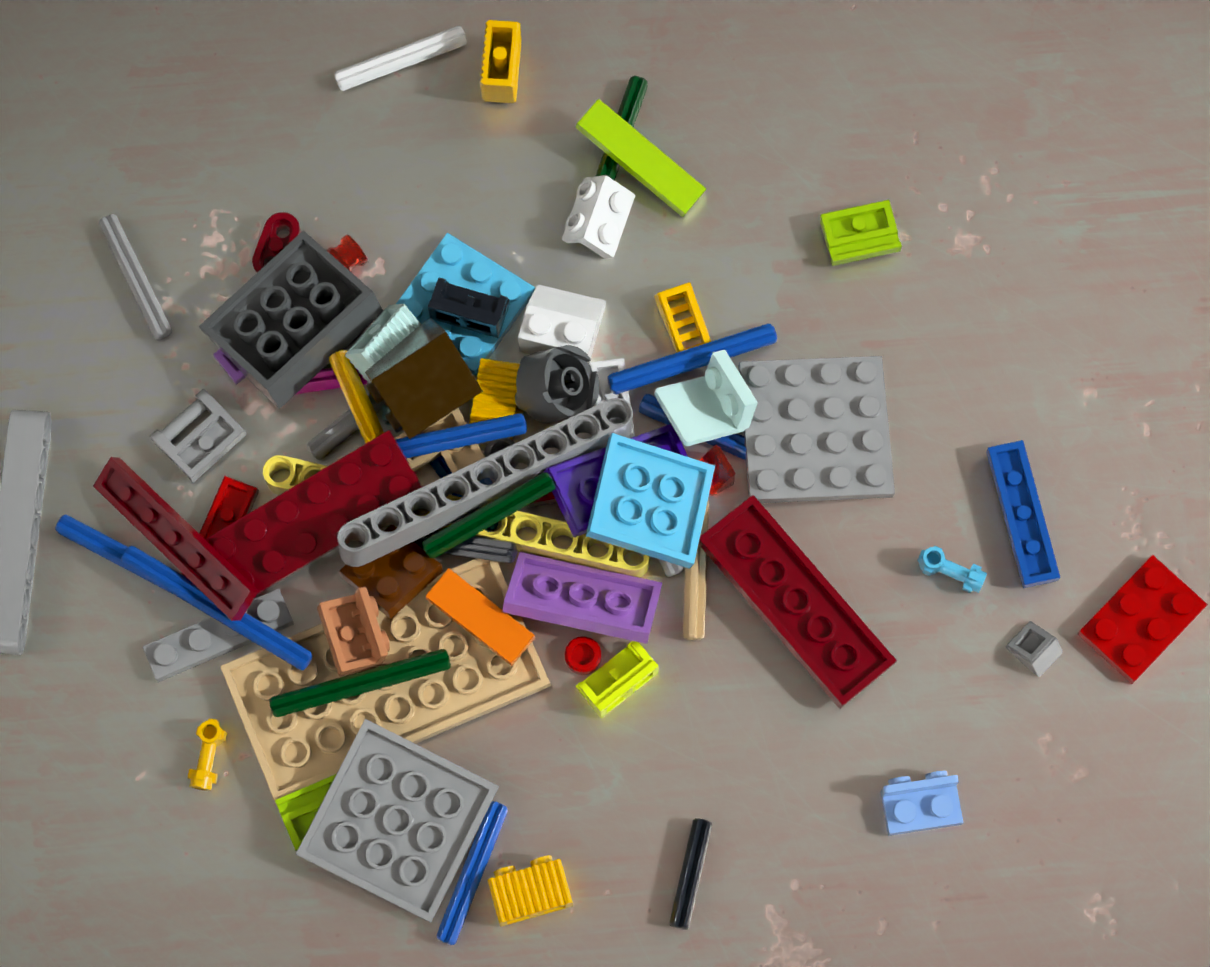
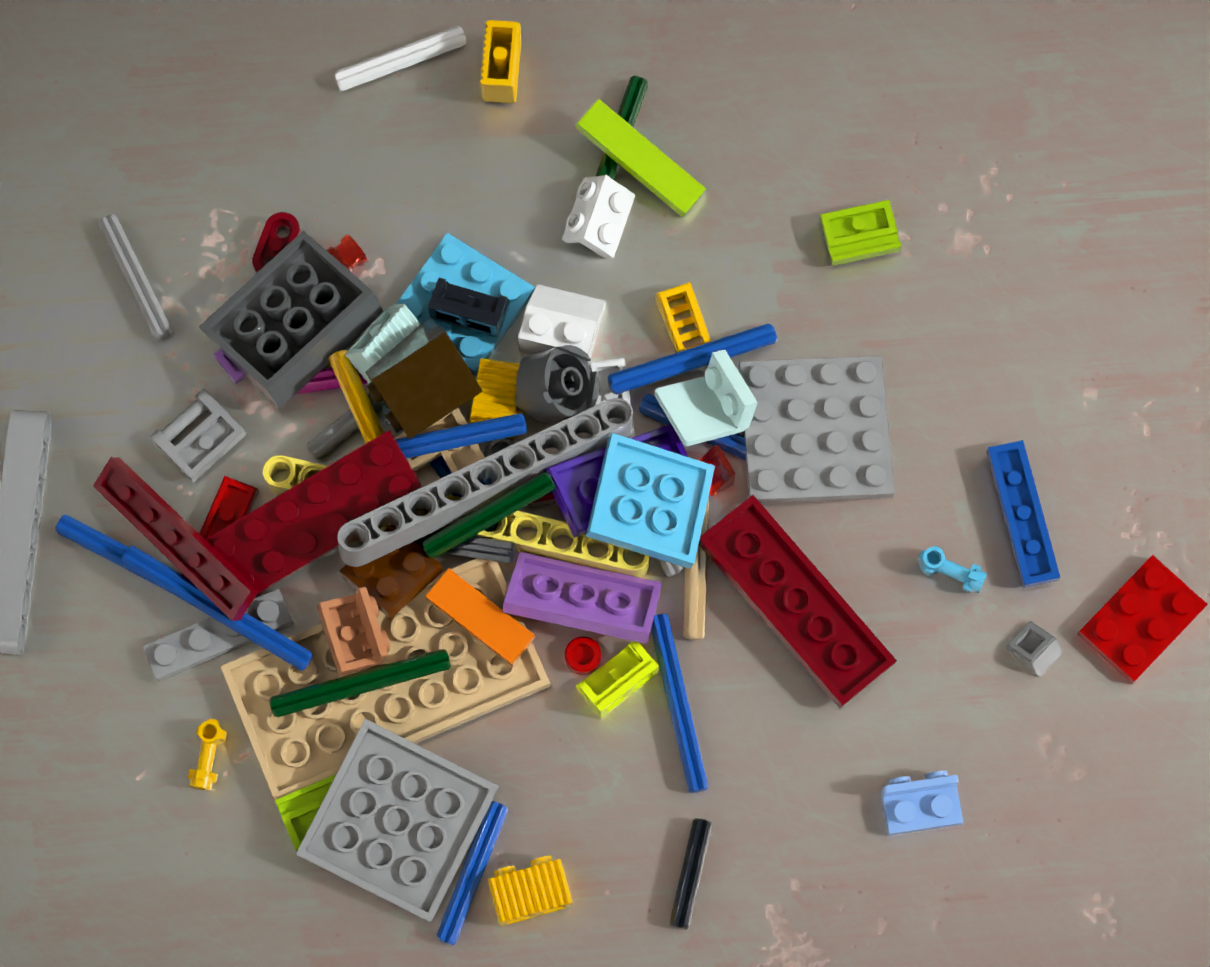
none -> blue axle [651,614,708,793]

